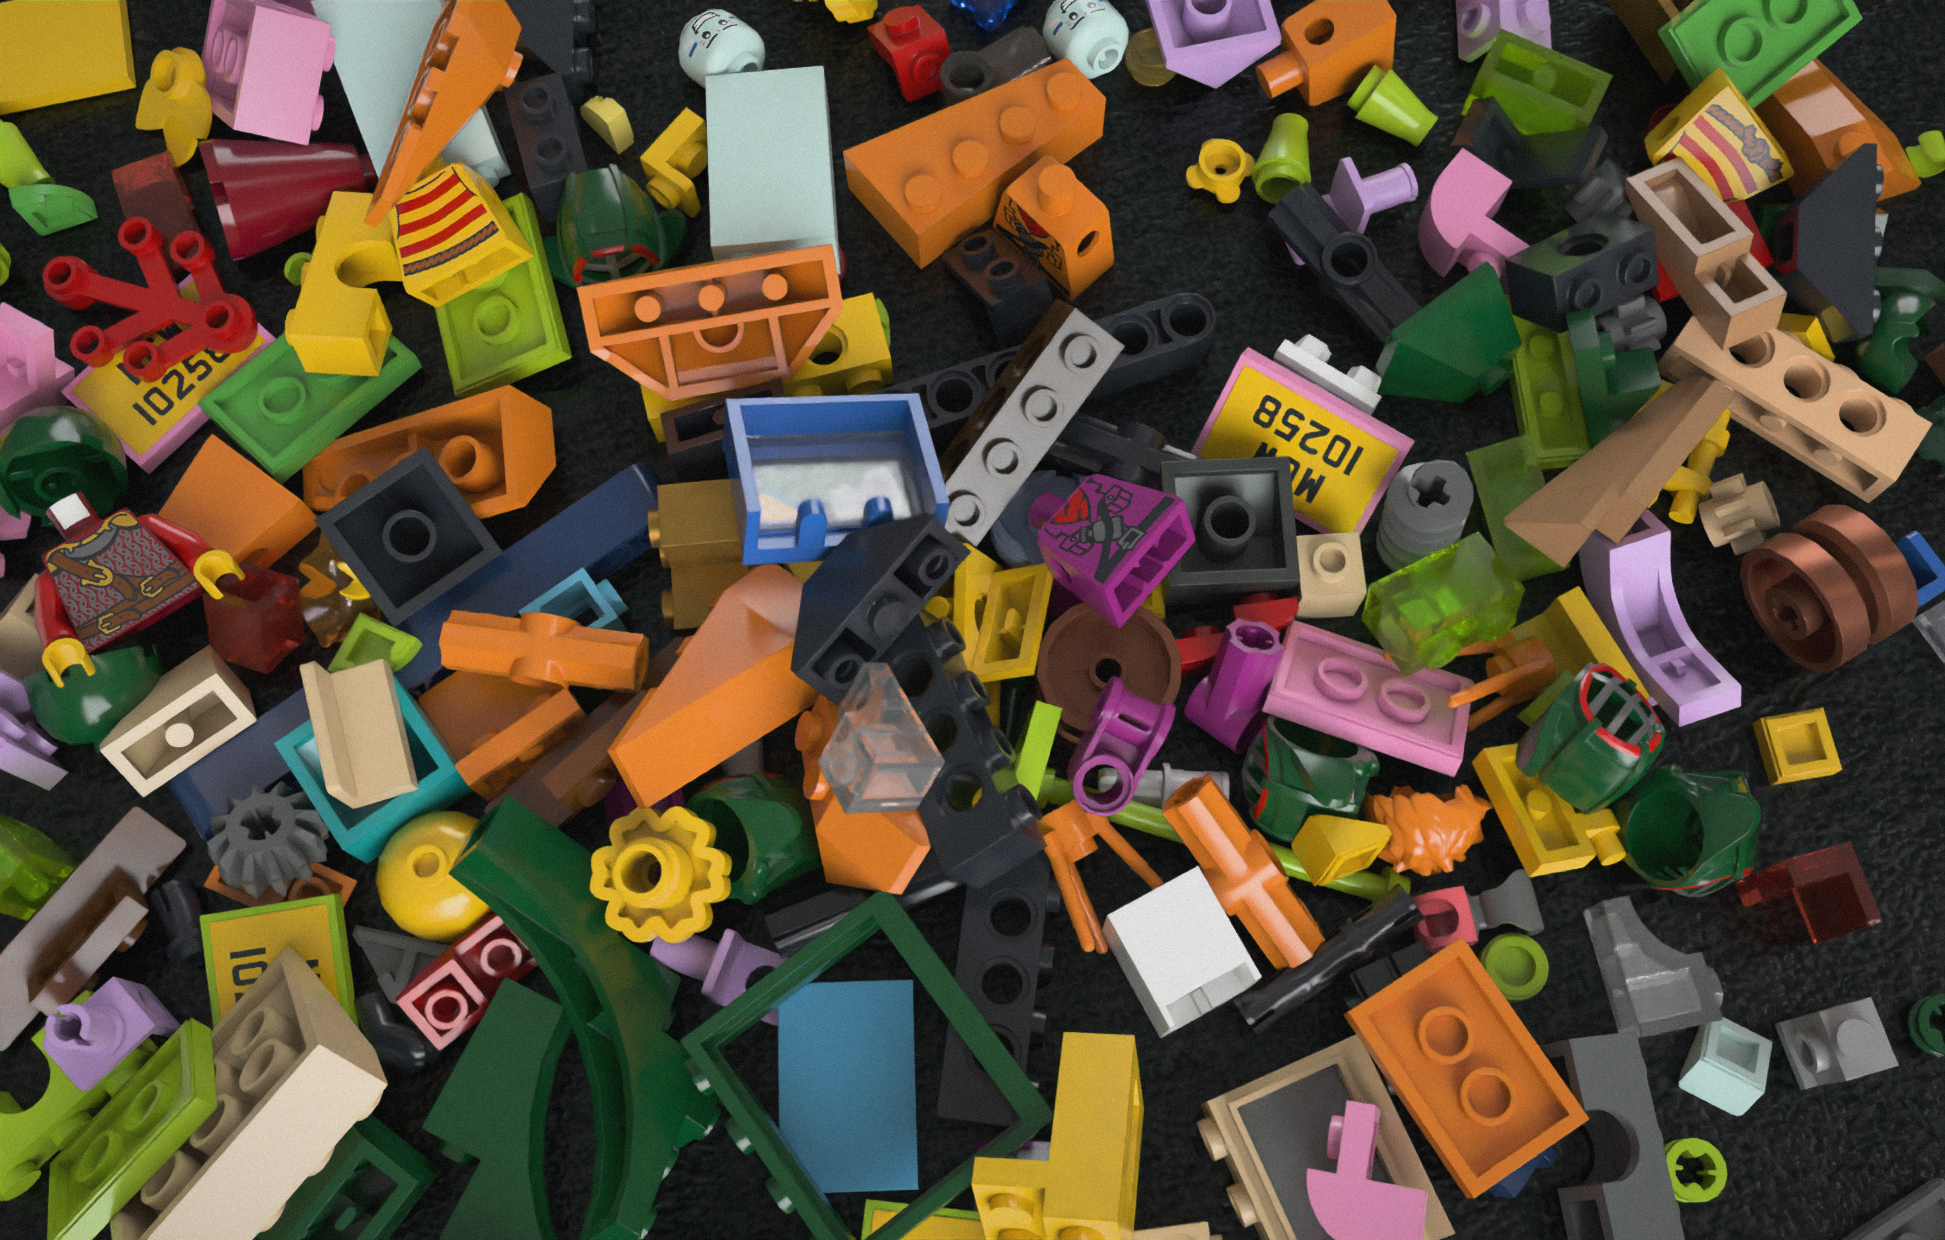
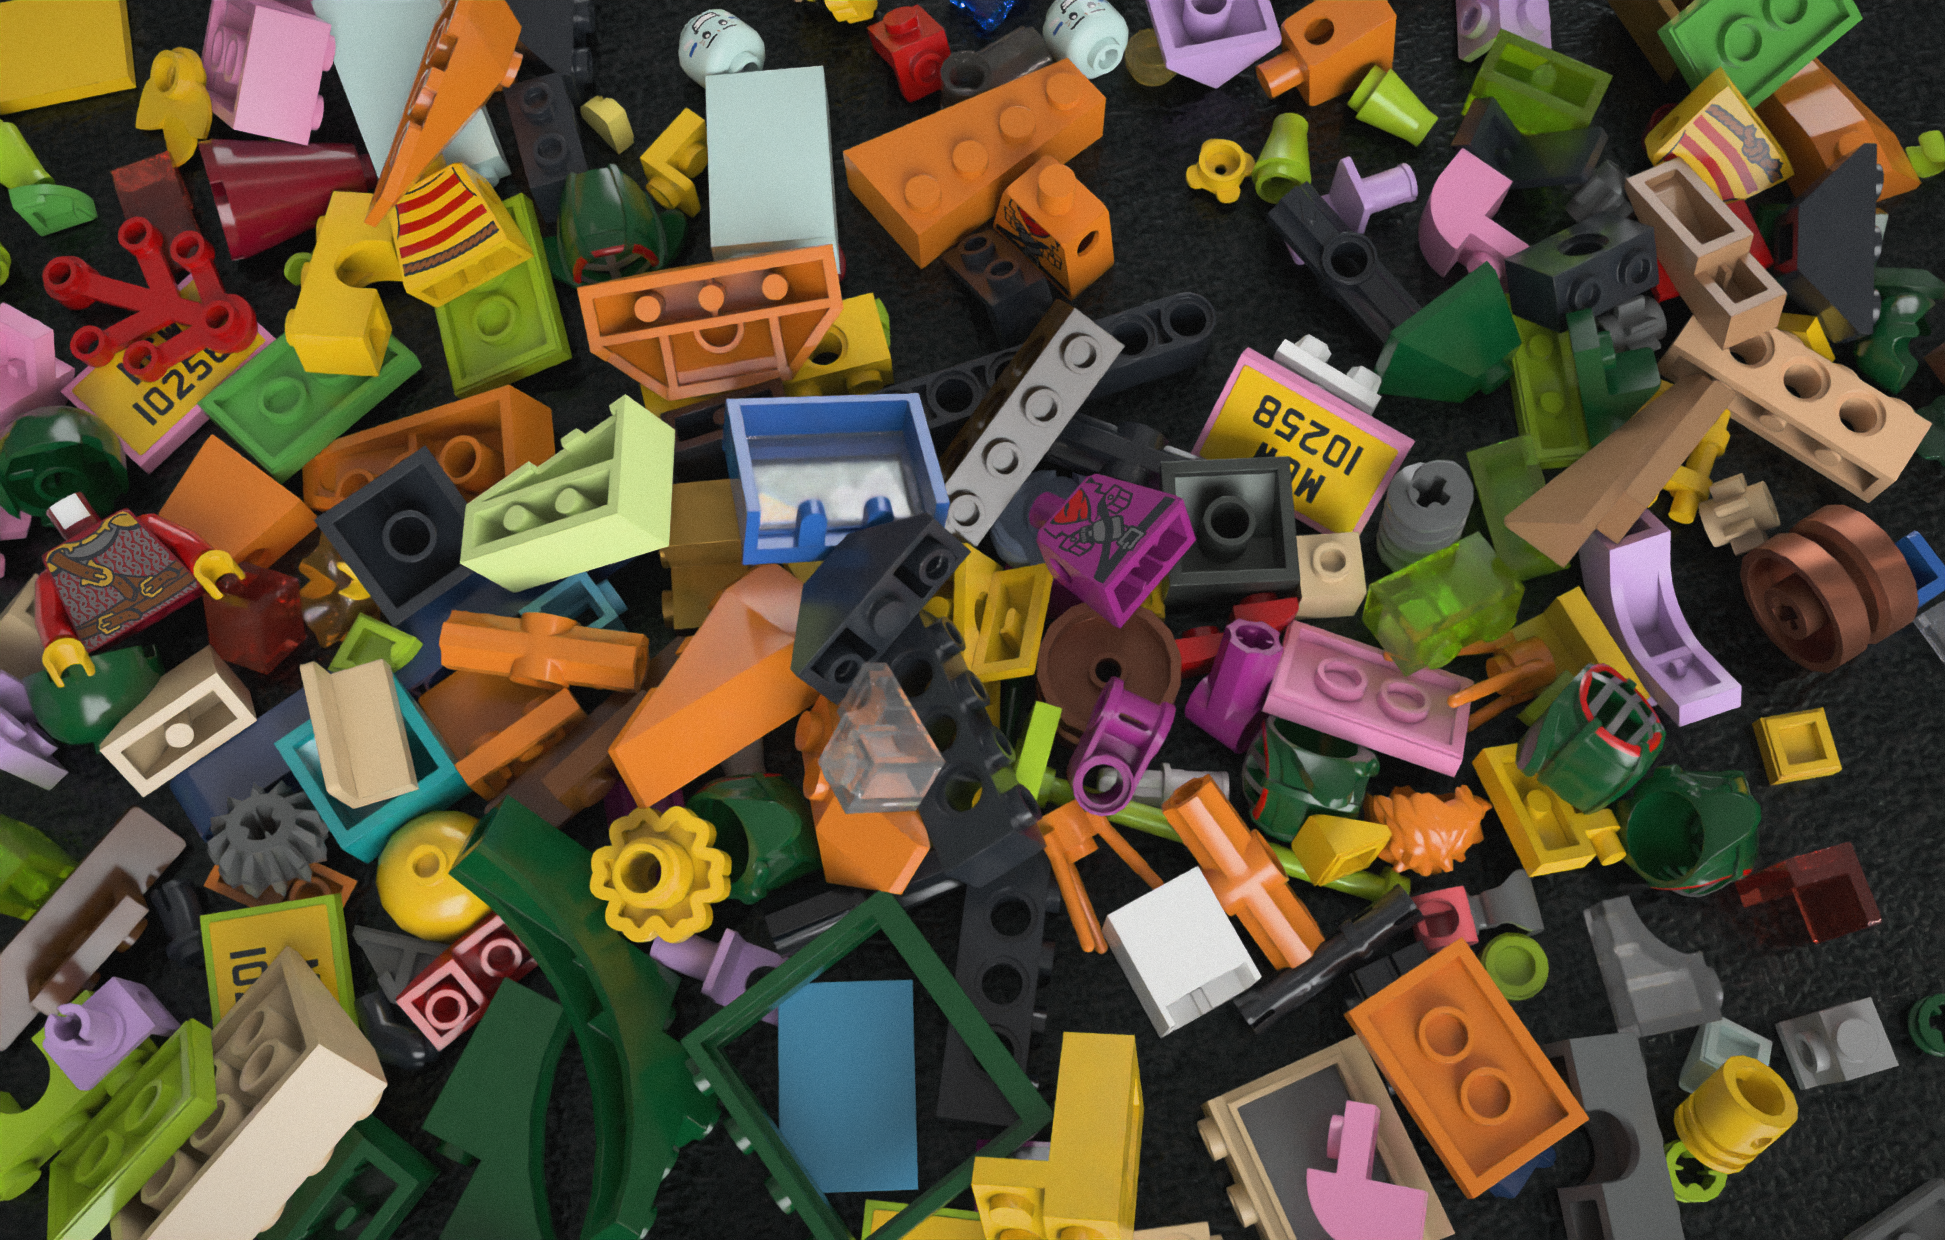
none -> yellowish green wedge [460,394,675,593]
none -> yellow piece [1674,1055,1798,1174]

